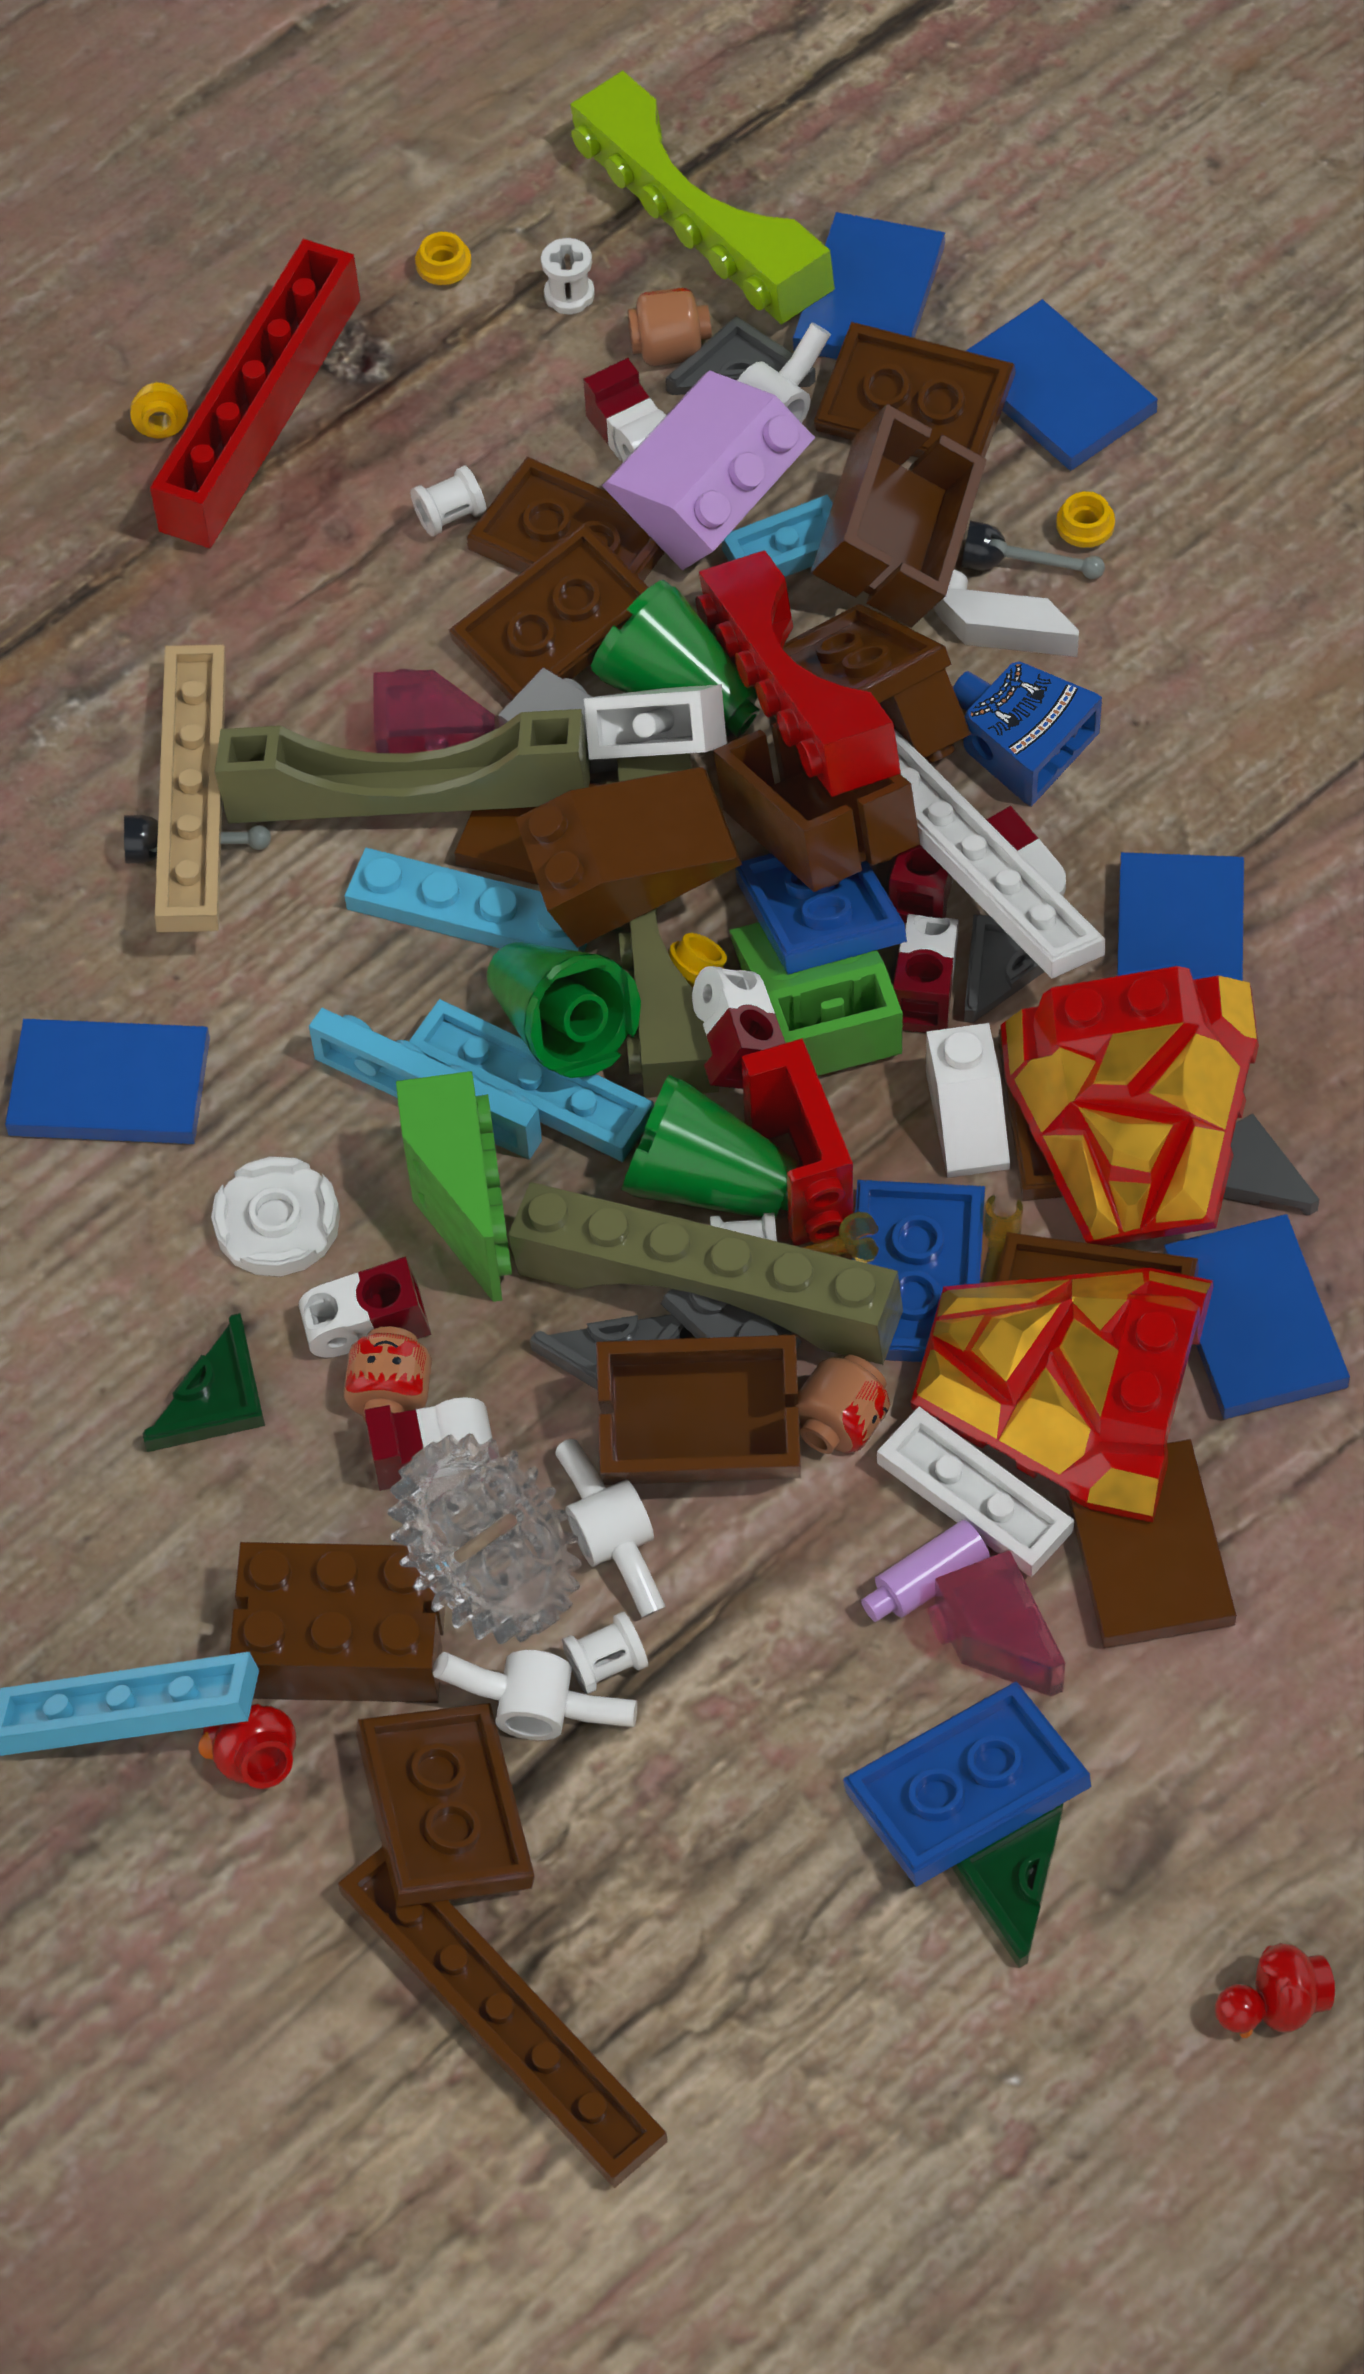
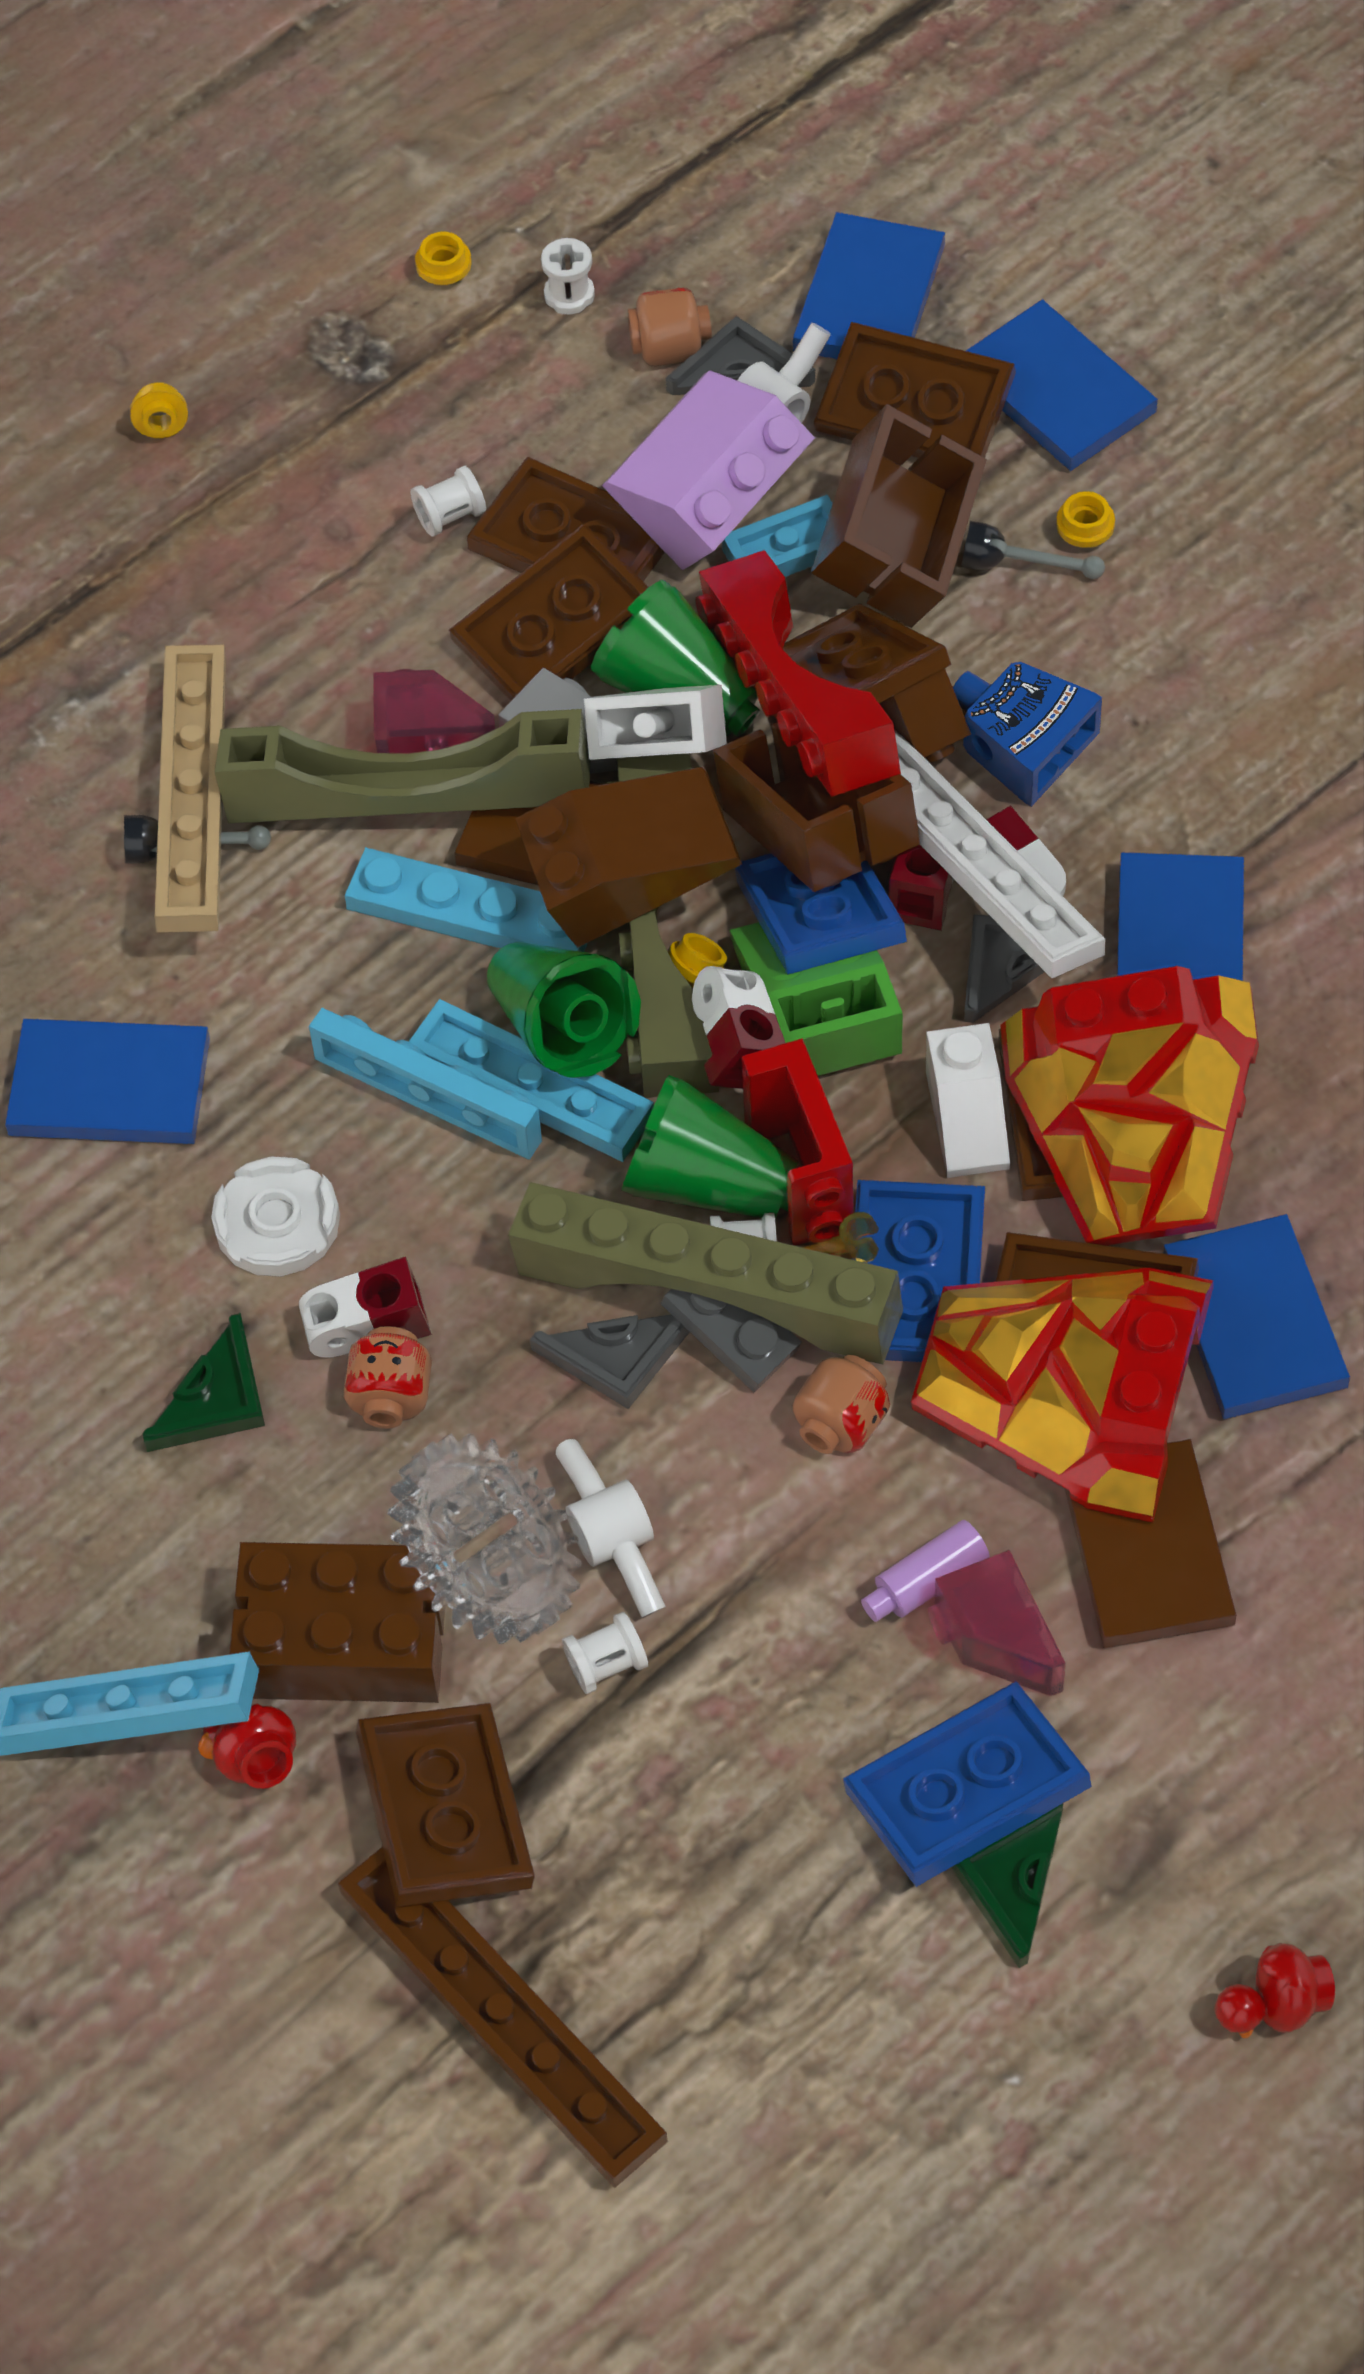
red brick [150,239,360,549] -> none
leg [364,1397,495,1491] -> none
bright green slope [396,1071,512,1302] -> none
white piece [433,1650,637,1740] -> none
lime arch [570,70,835,325] -> none
leg [583,358,666,462] -> none
reddish brown piece [596,1335,801,1485] -> none
white plate [877,1407,1074,1578] -> none
dark red leg [893,914,959,1033] -> none
white piece [934,570,1079,657] -> none
clear yellow hand [980,1195,1023,1283] -> none
dark grey tile [1224,1114,1320,1215] -> none

